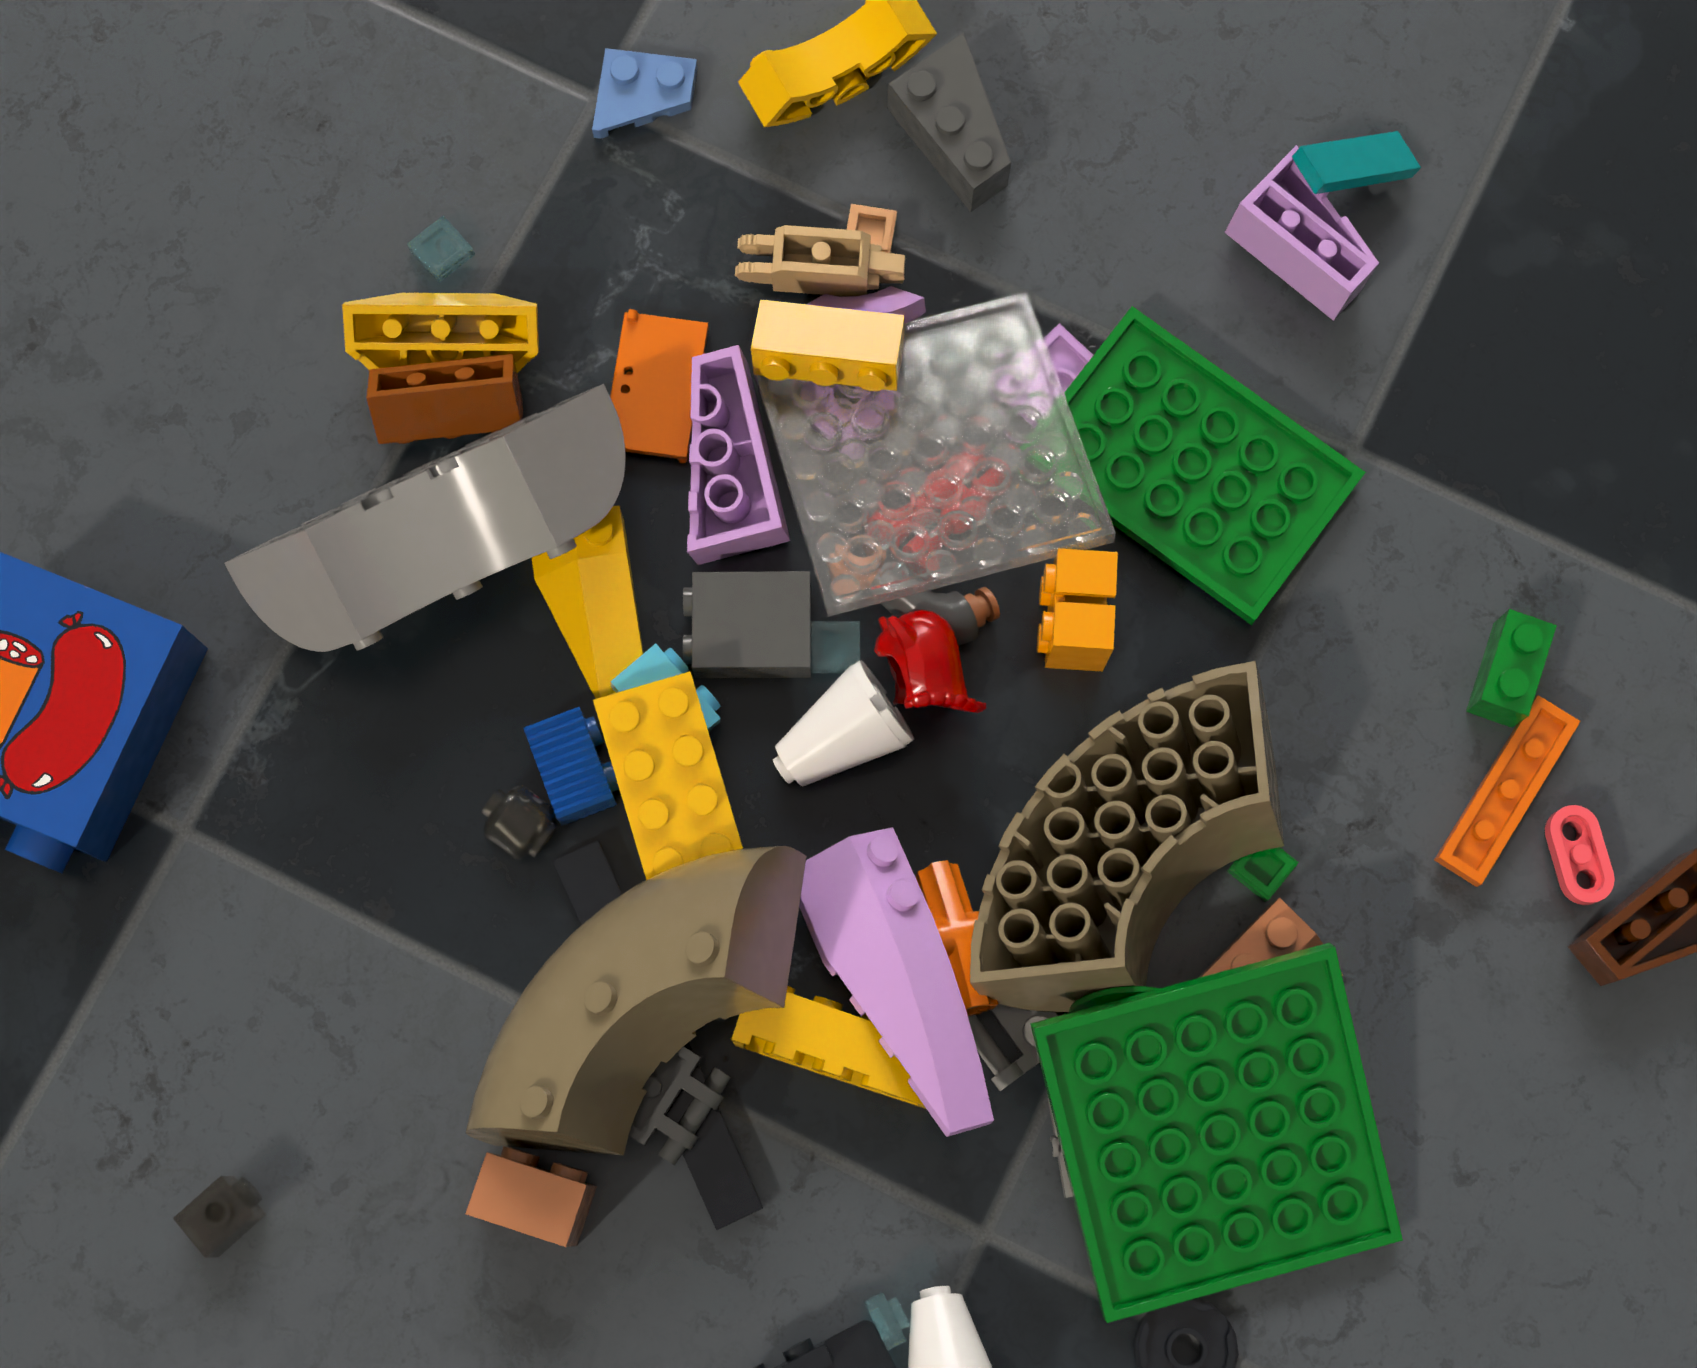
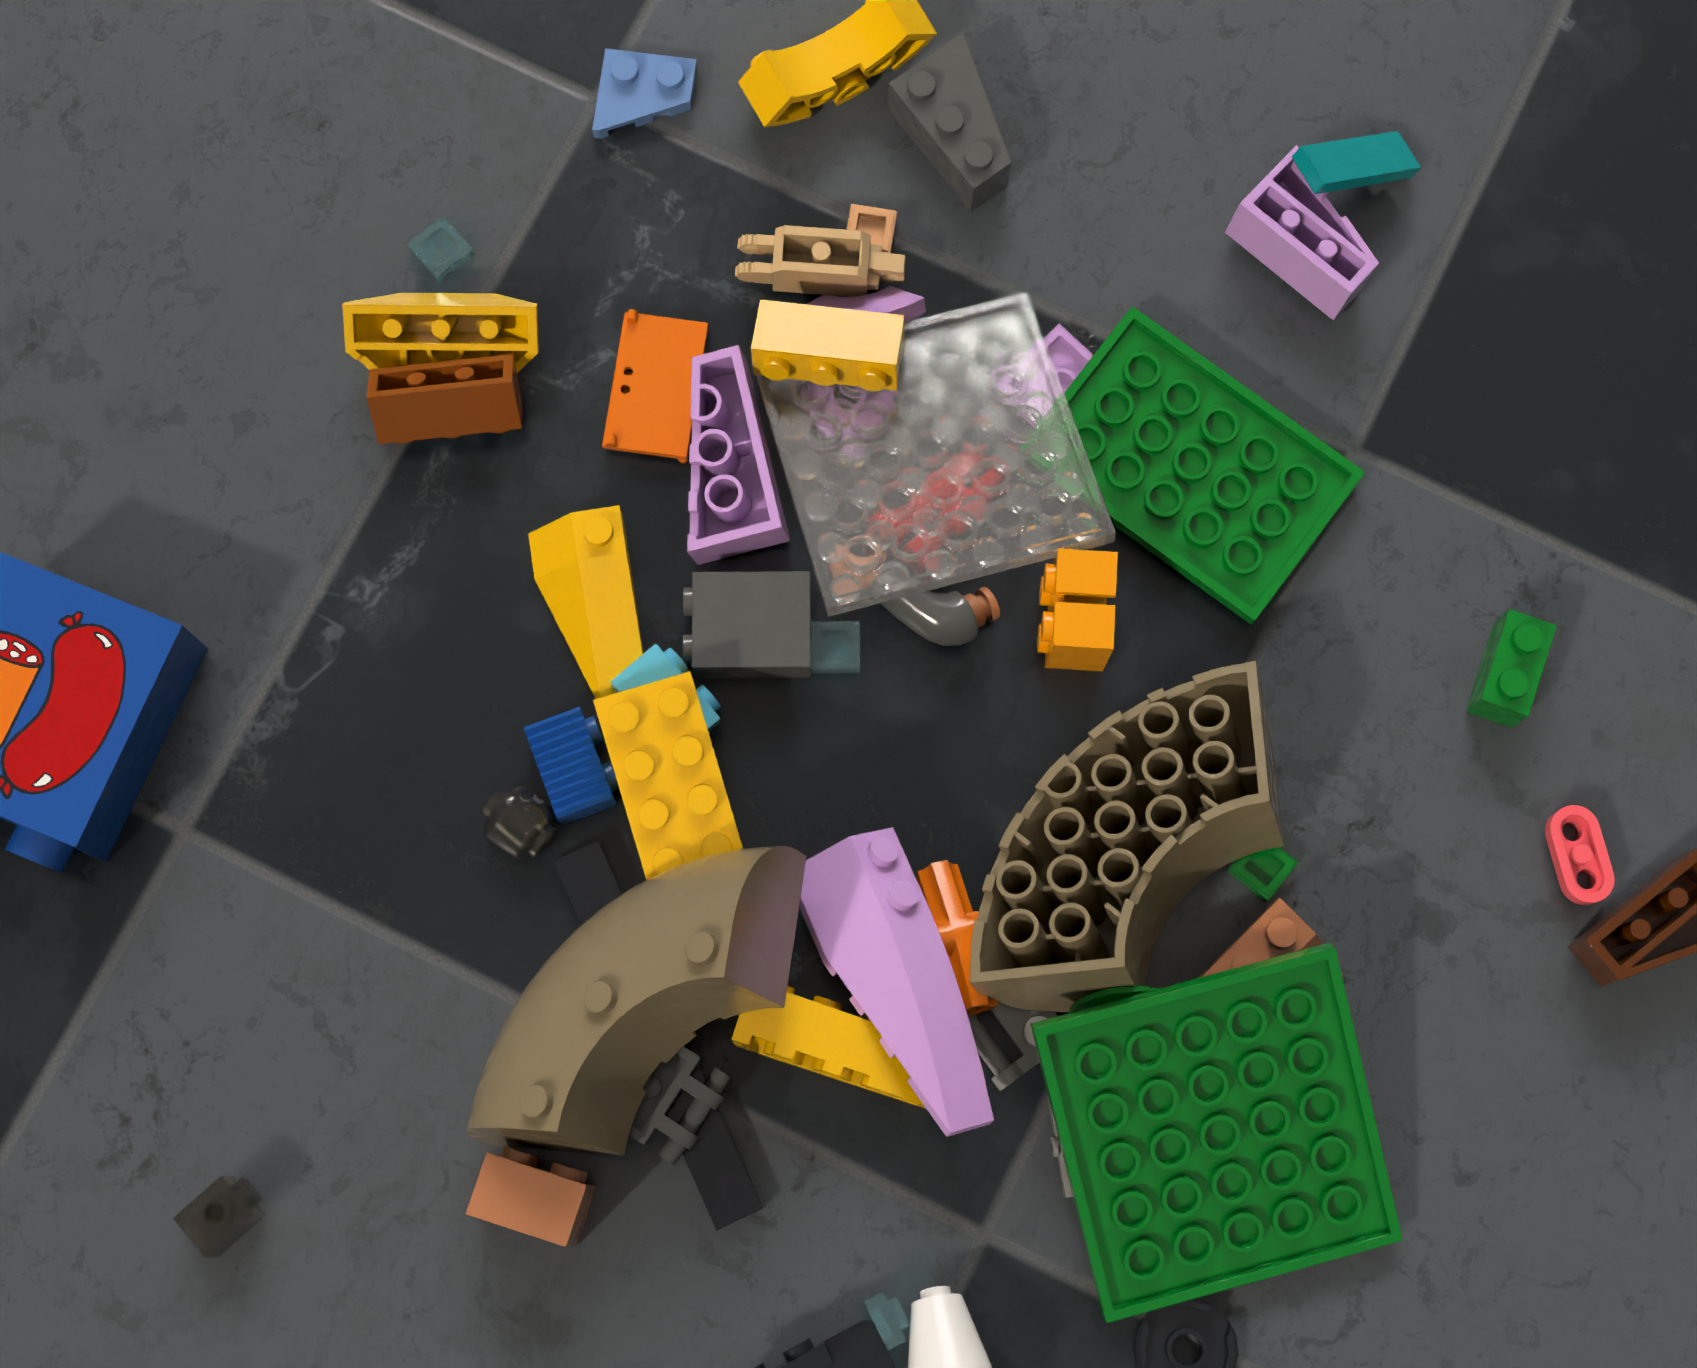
light grey brick [224,384,625,652] -> none
white cone [773,660,914,787] -> none
red hair [874,610,986,713] -> none
orange plate [1434,695,1581,887] -> none

